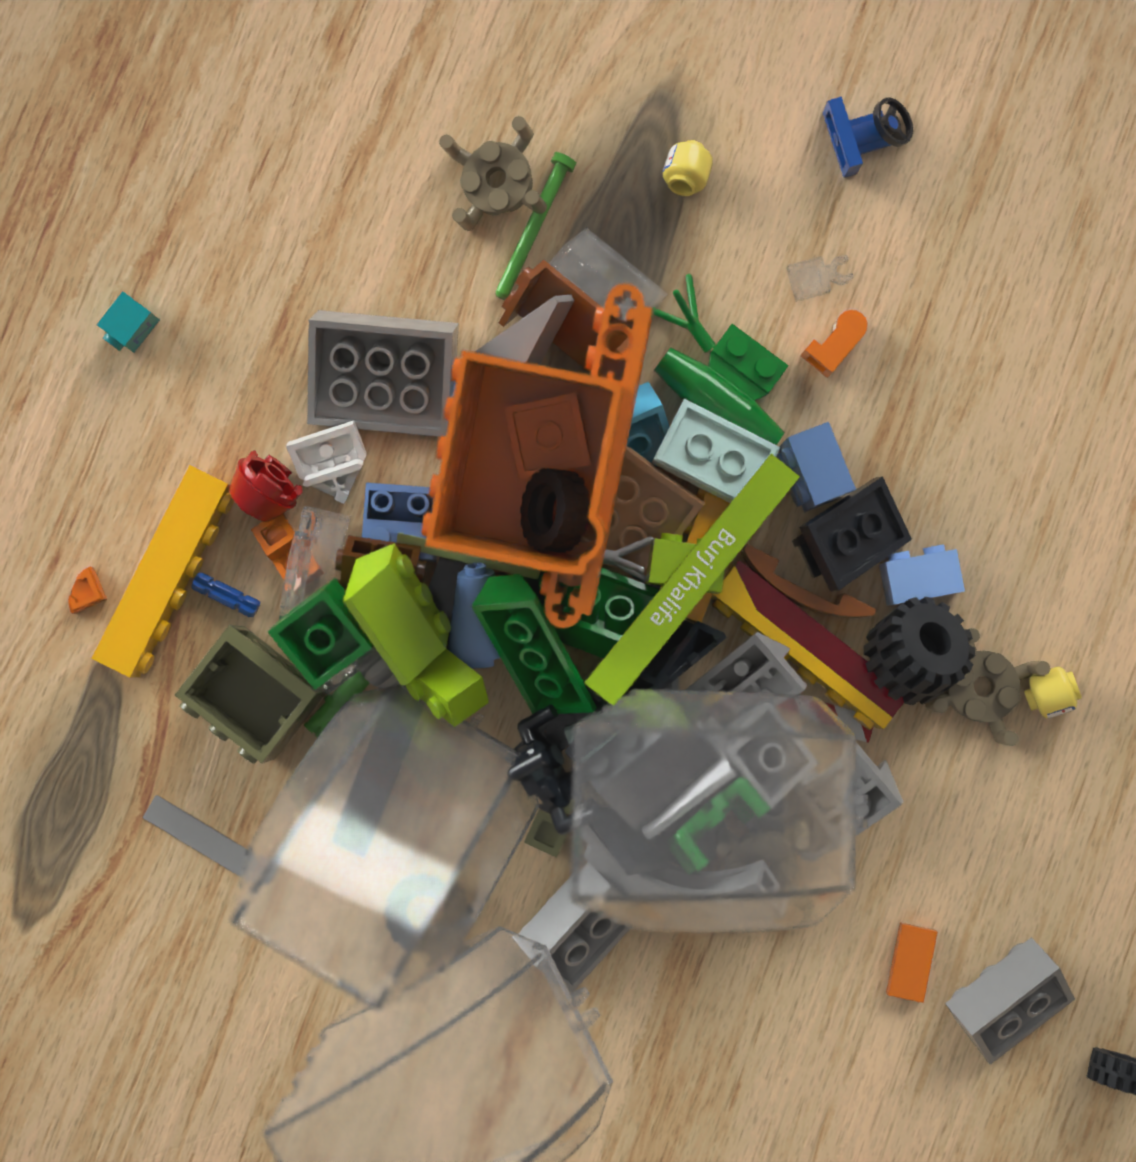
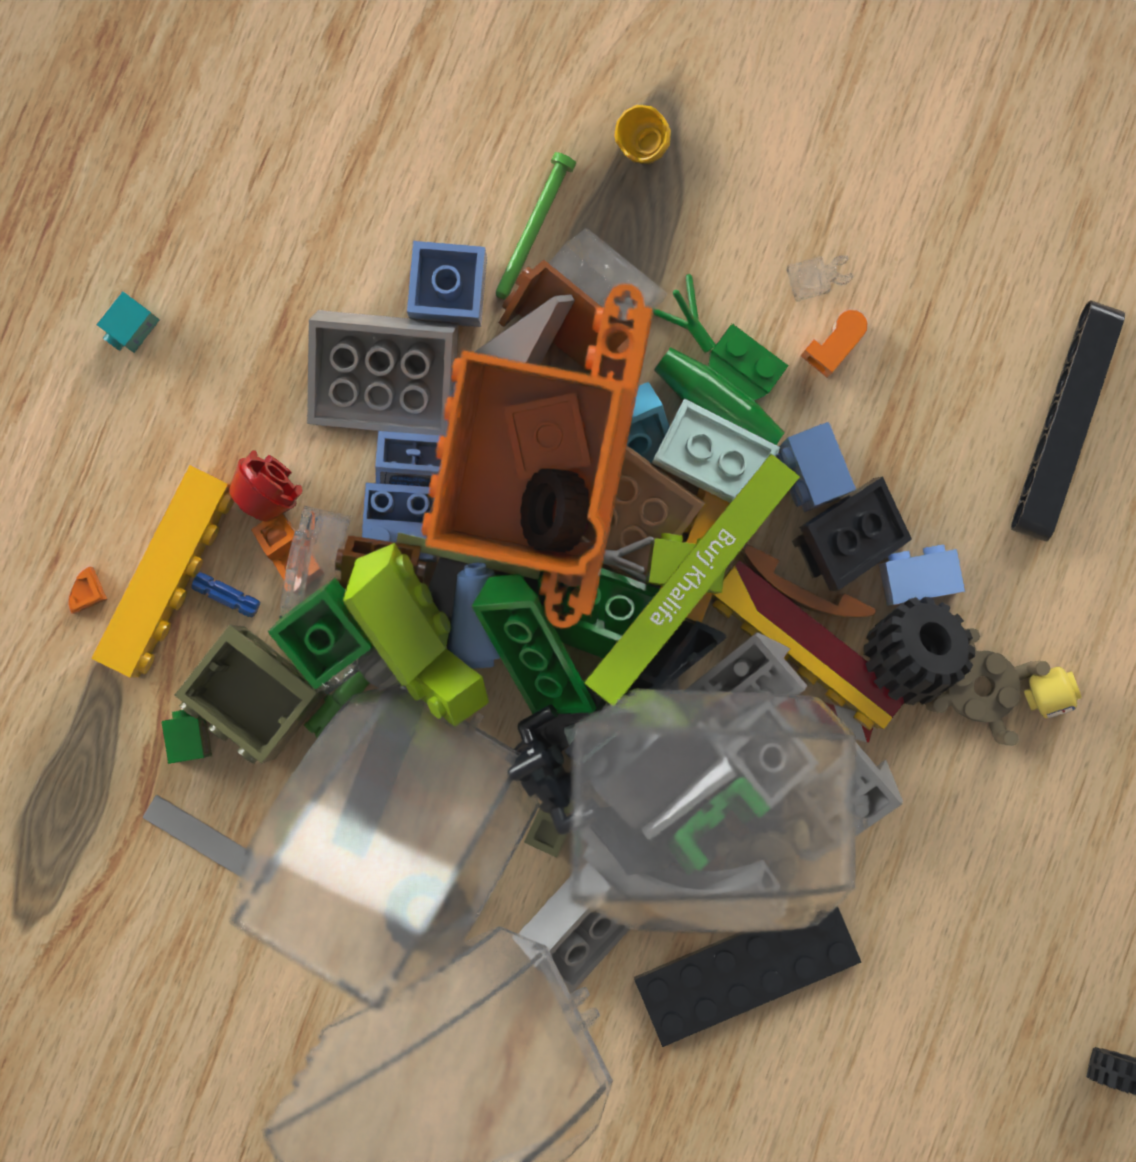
white slope [286,420,367,504] -> none
dark tan plate [439,116,547,231] -> none
light yellow head [663,140,713,196] -> none
blue piece [822,97,913,178] -> none
orange tile [886,922,938,1003] -> none
light grey slope [945,937,1075,1065] -> none
none -> green brick [161,710,212,764]
none -> medium blue slope [375,431,442,487]
none -> medium blue brick [407,241,487,327]
none -> yellow hair [614,105,671,164]
none -> black plate [634,893,862,1047]
none -> black beam [1011,300,1125,542]

